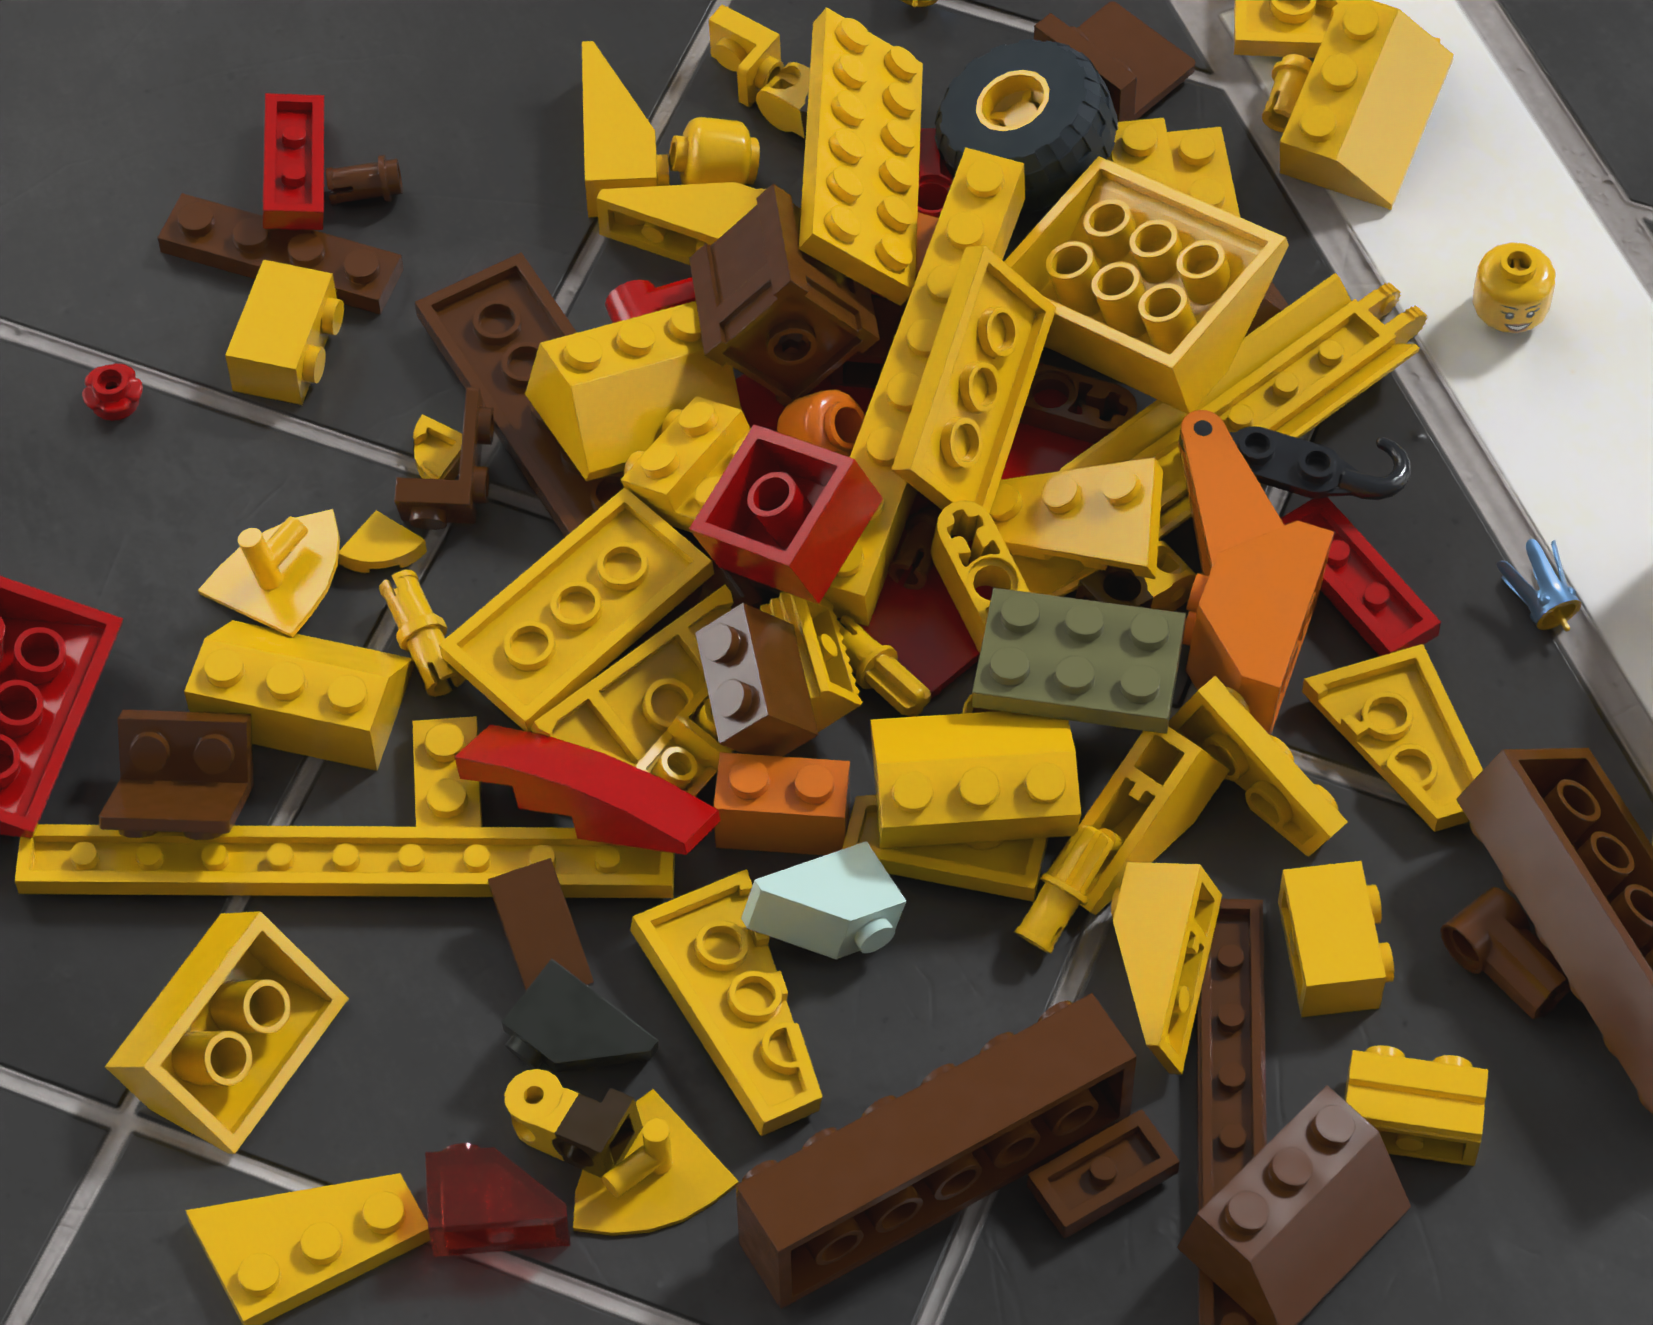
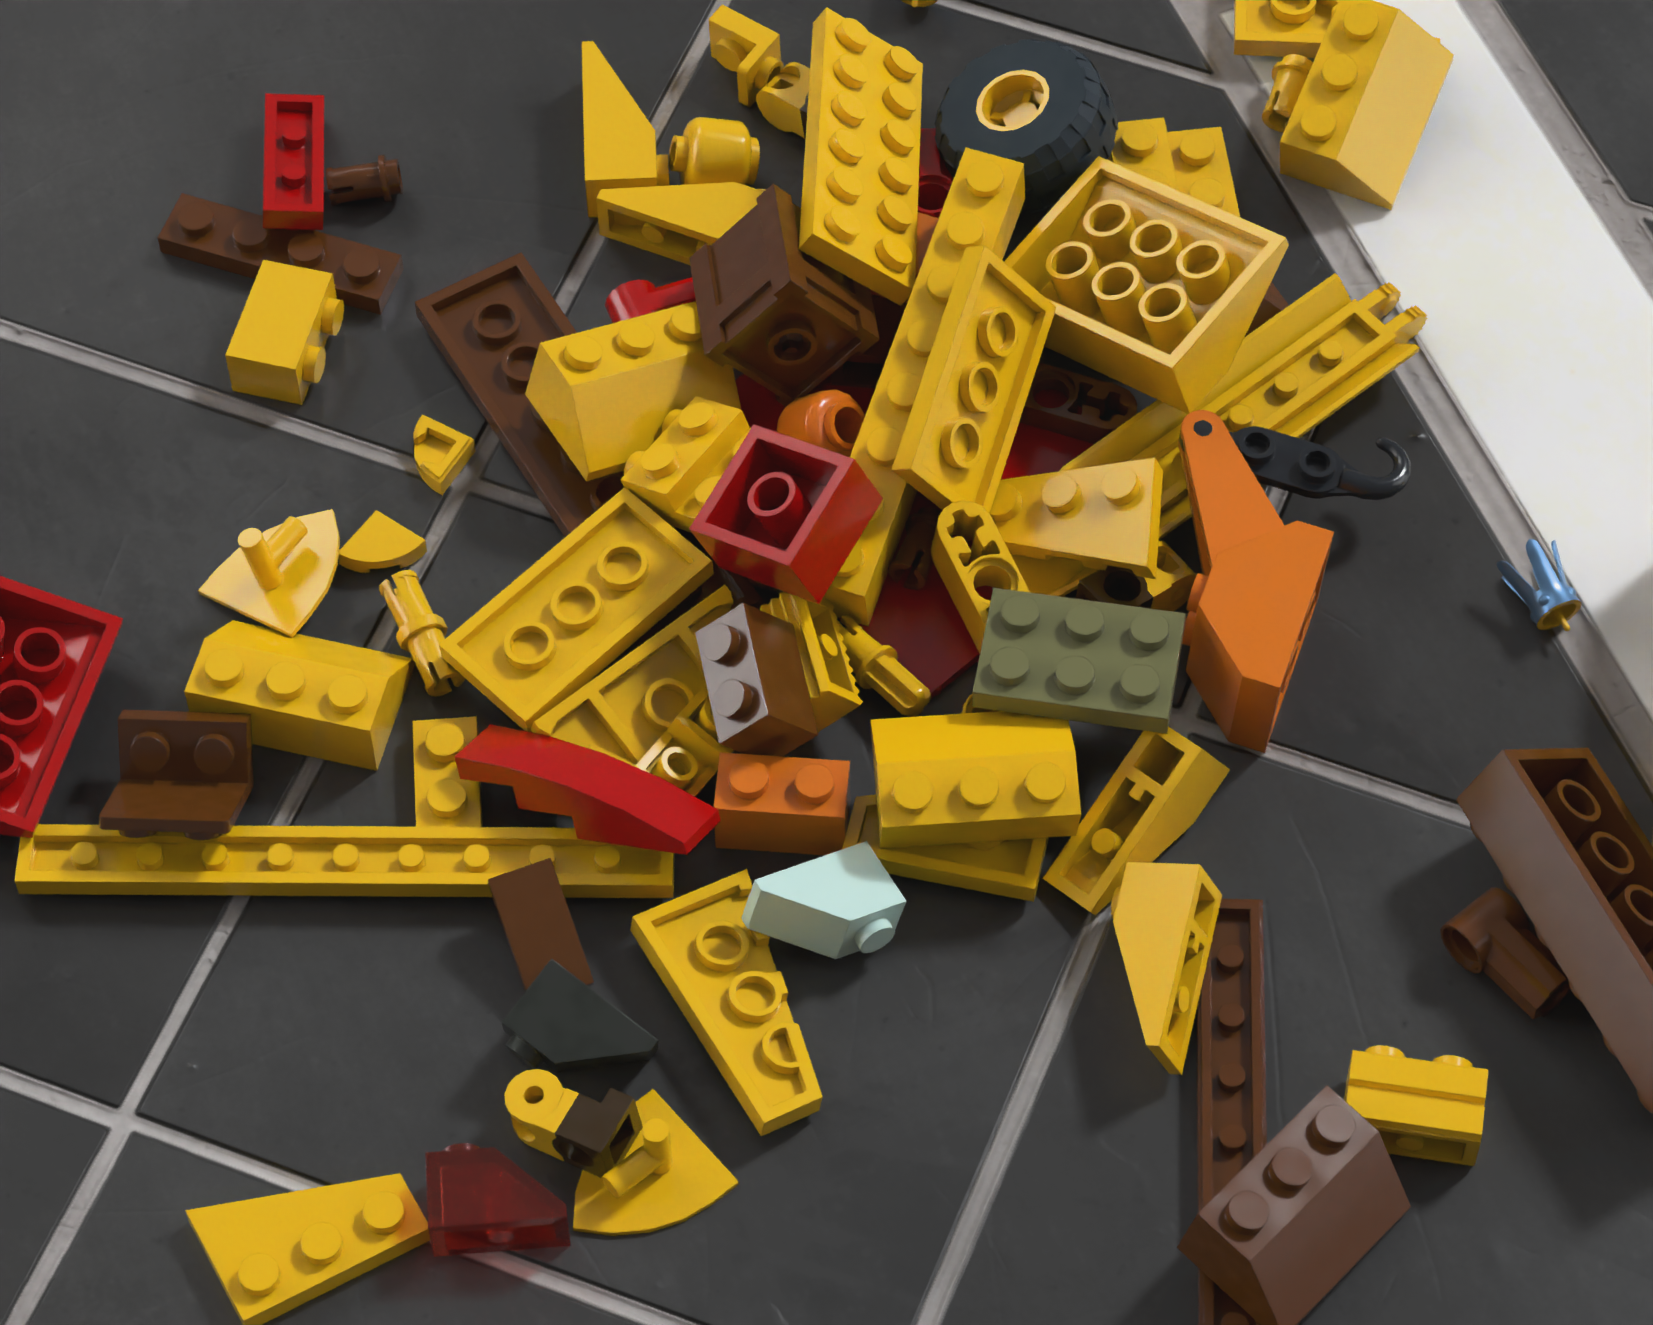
red plate [82,363,143,421] -> none
yellow slope [105,911,349,1154] -> none
reddish brown bracket [394,387,494,530] -> none
reddish brown brick [736,993,1137,1309] -> none
yellow axle [1014,825,1113,954] -> none
reddish brown plate [1027,1109,1180,1239] -> none
reddish brown bracket [1034,1,1196,122] -> none
yellow wing [1168,676,1348,857] -> none
yellow brick [1278,861,1394,1017] -> none
red plate [1280,497,1441,656] -> none
yellow wing [1302,644,1483,832] -> none
yellow head [1472,242,1556,333] -> none

